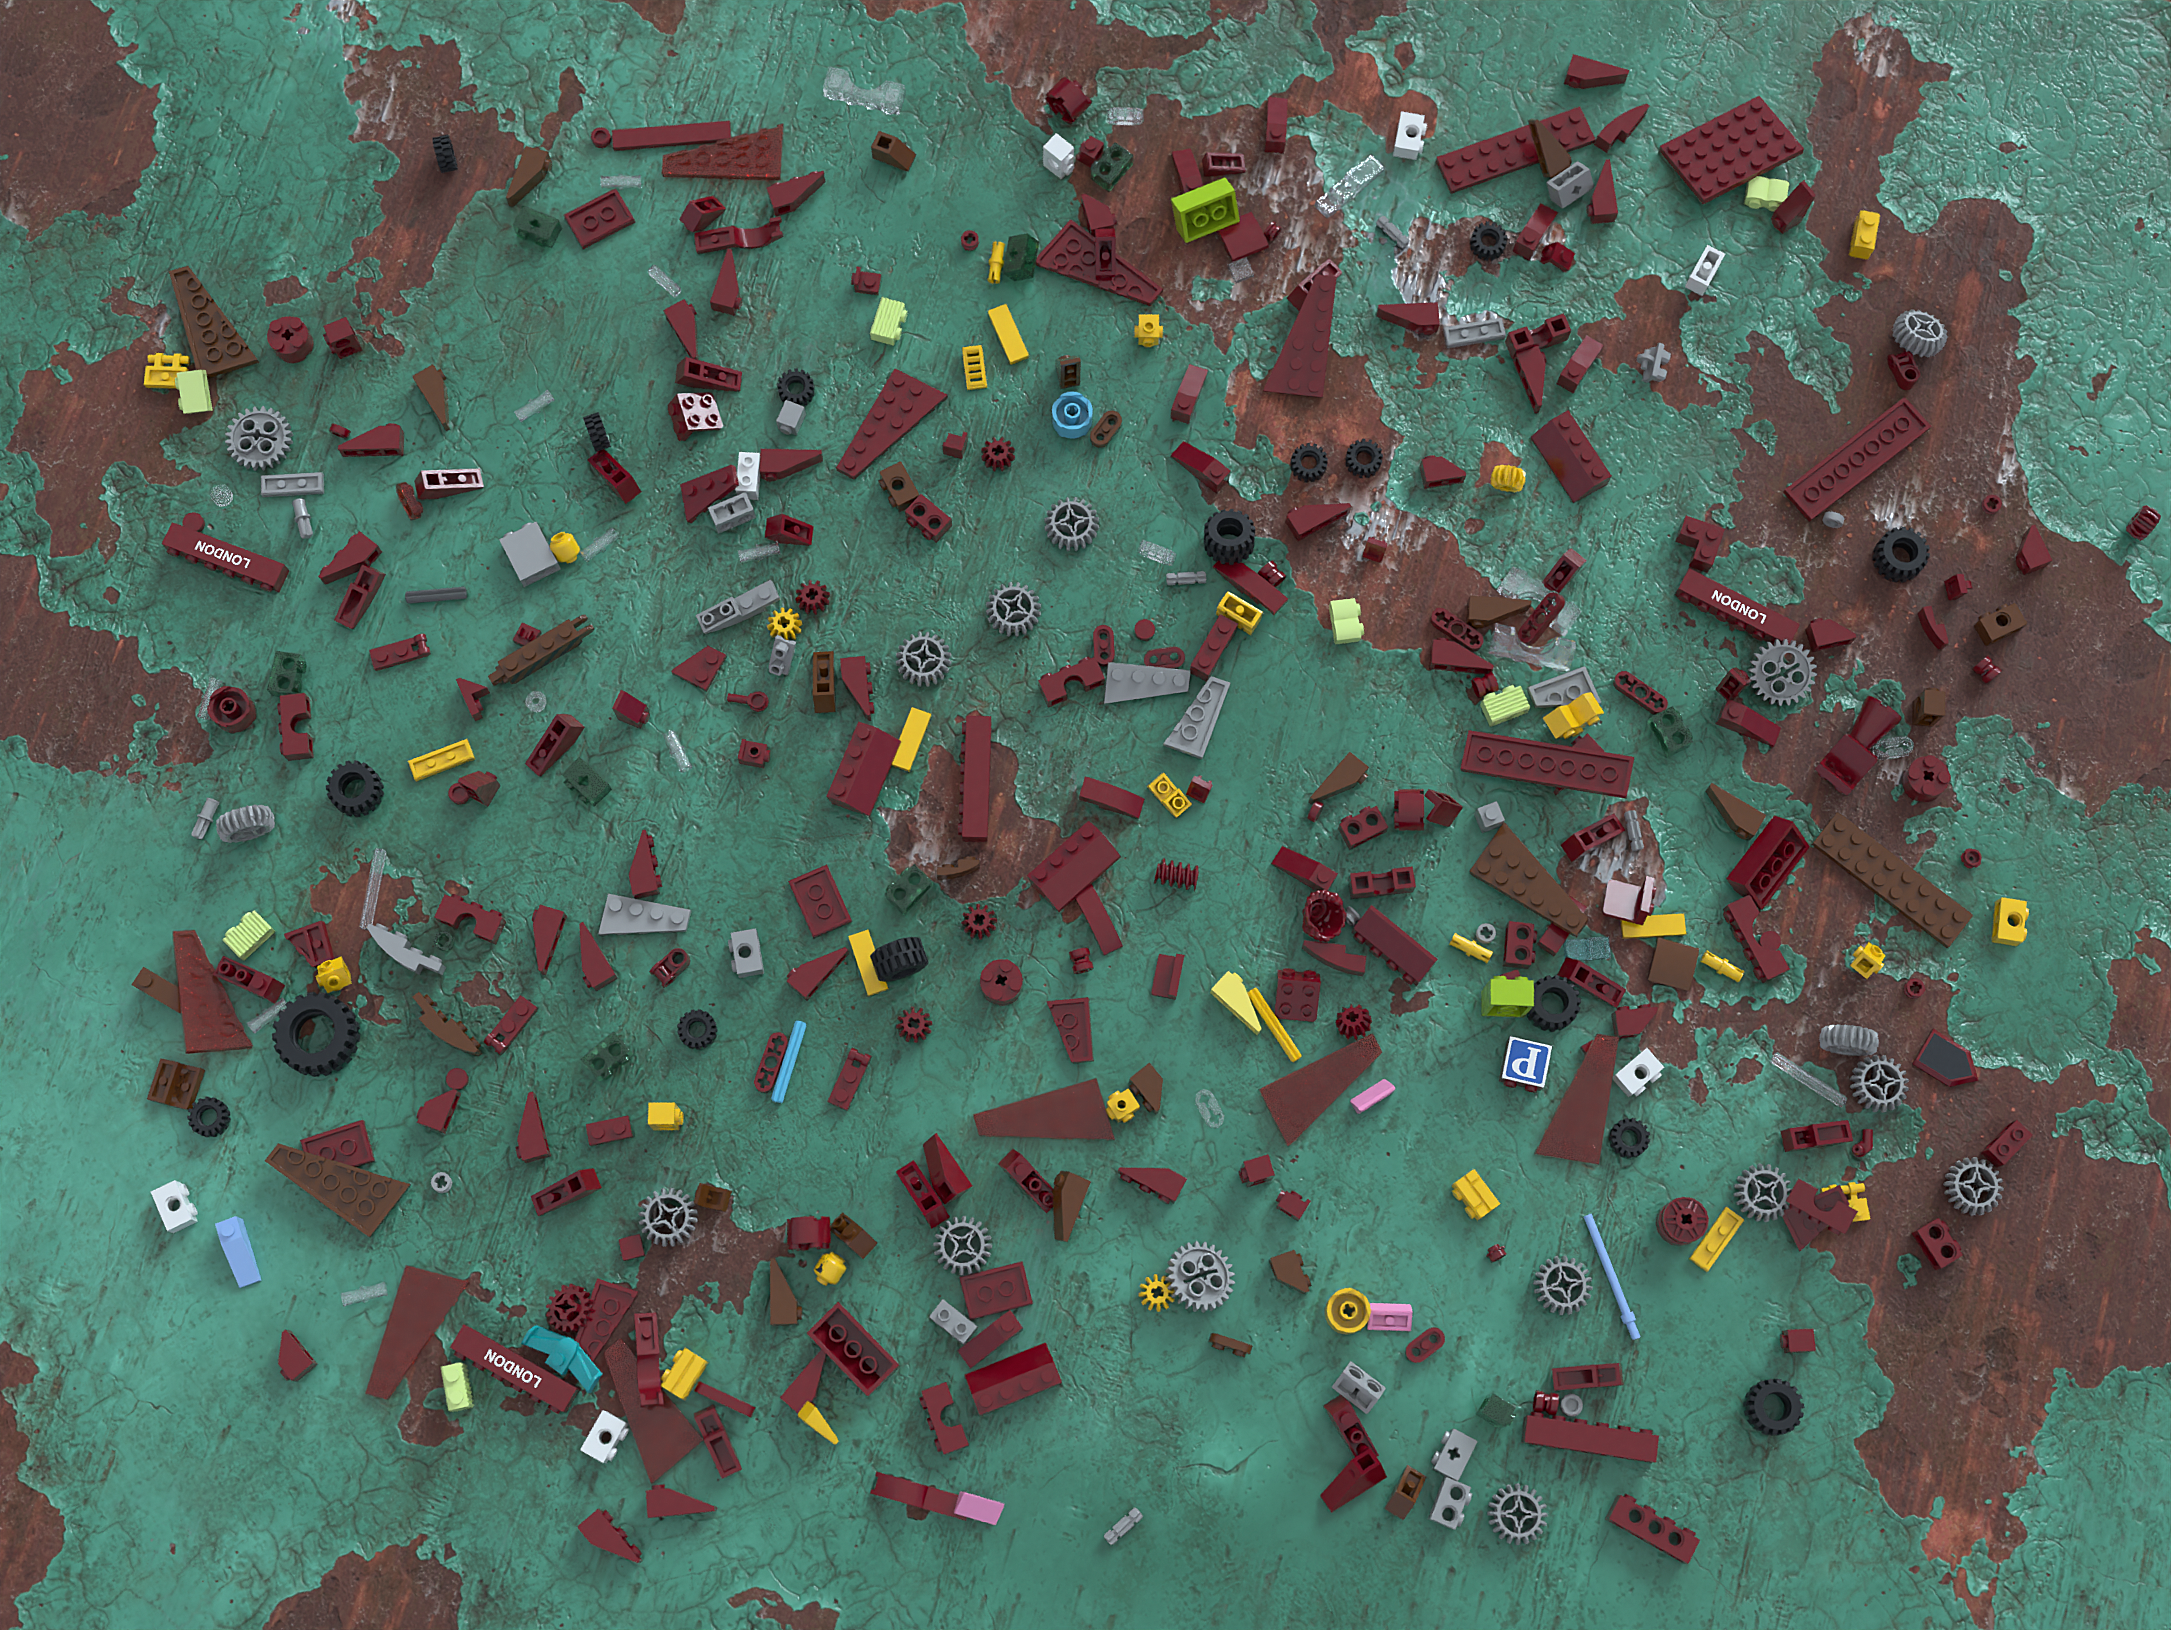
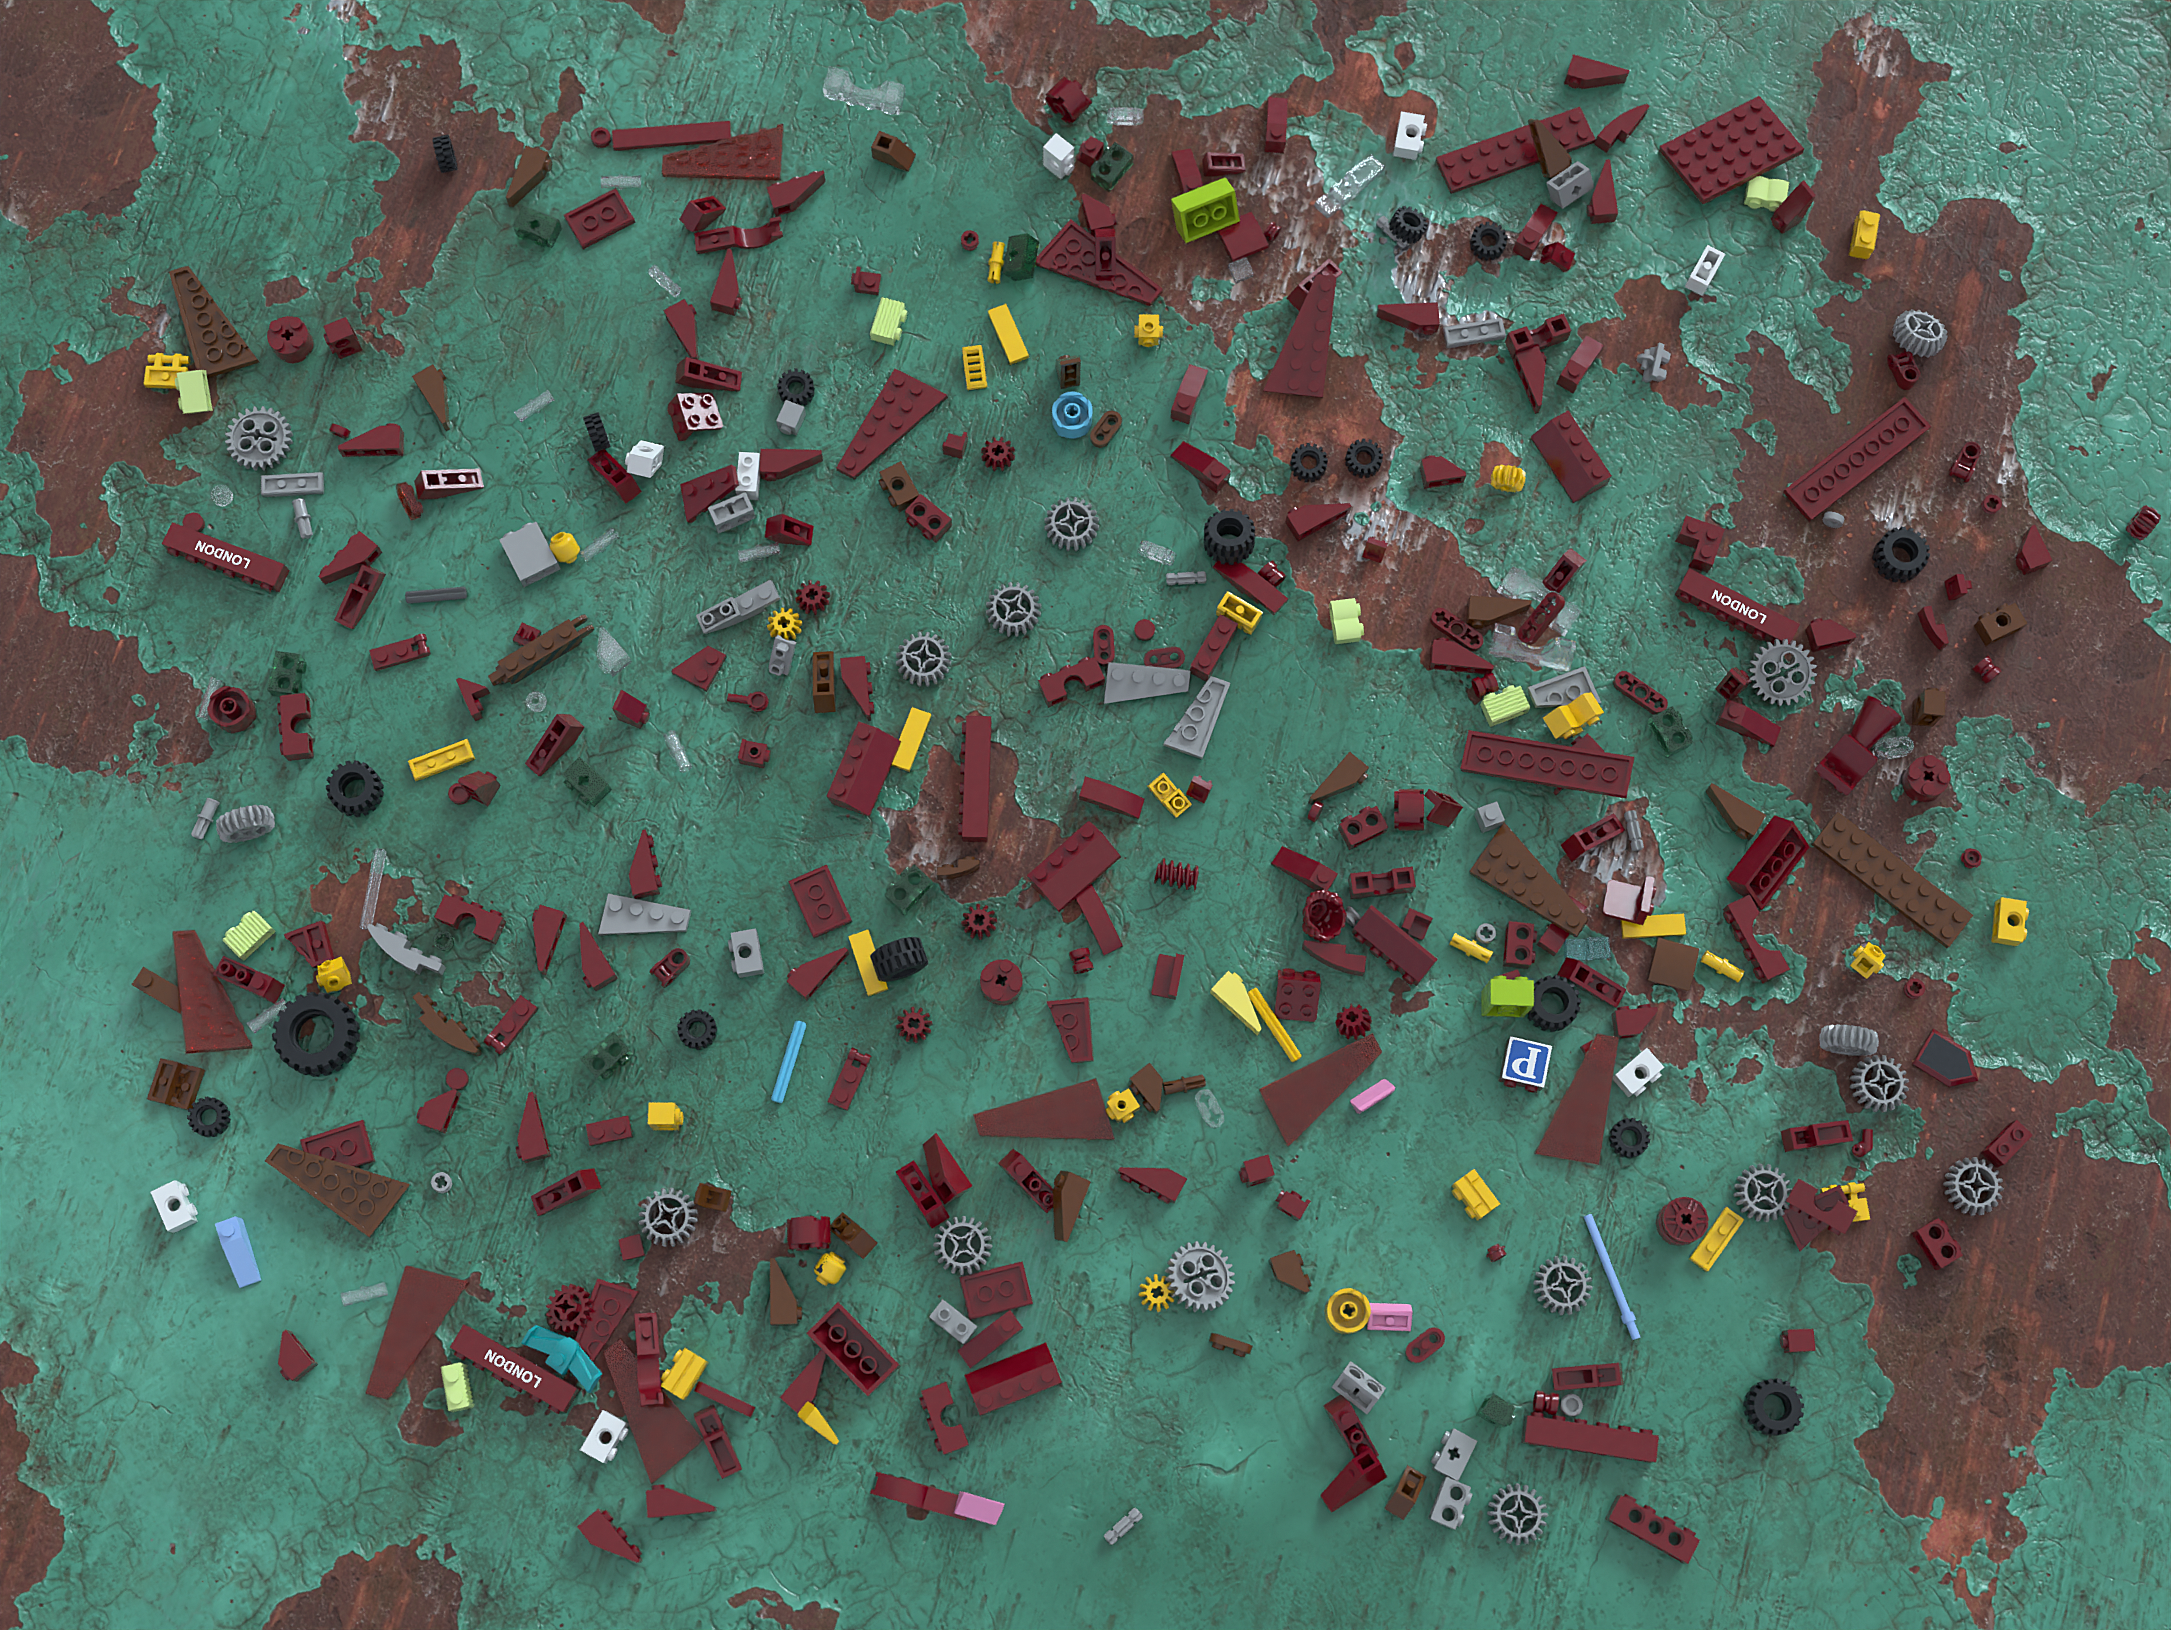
dark red beam [754,1032,788,1093] -> none
dark red tile [1758,931,1781,951] -> none
clear axle [1770,1052,1847,1107] -> none
none -> clear slope [597,626,632,677]
none -> white brick [625,441,664,478]
none -> reddish brown axle [1162,1075,1206,1096]
none -> black tyre [1389,206,1428,244]
none -> dark red panel [1400,908,1433,940]
none -> dark red piece [1948,442,1981,483]

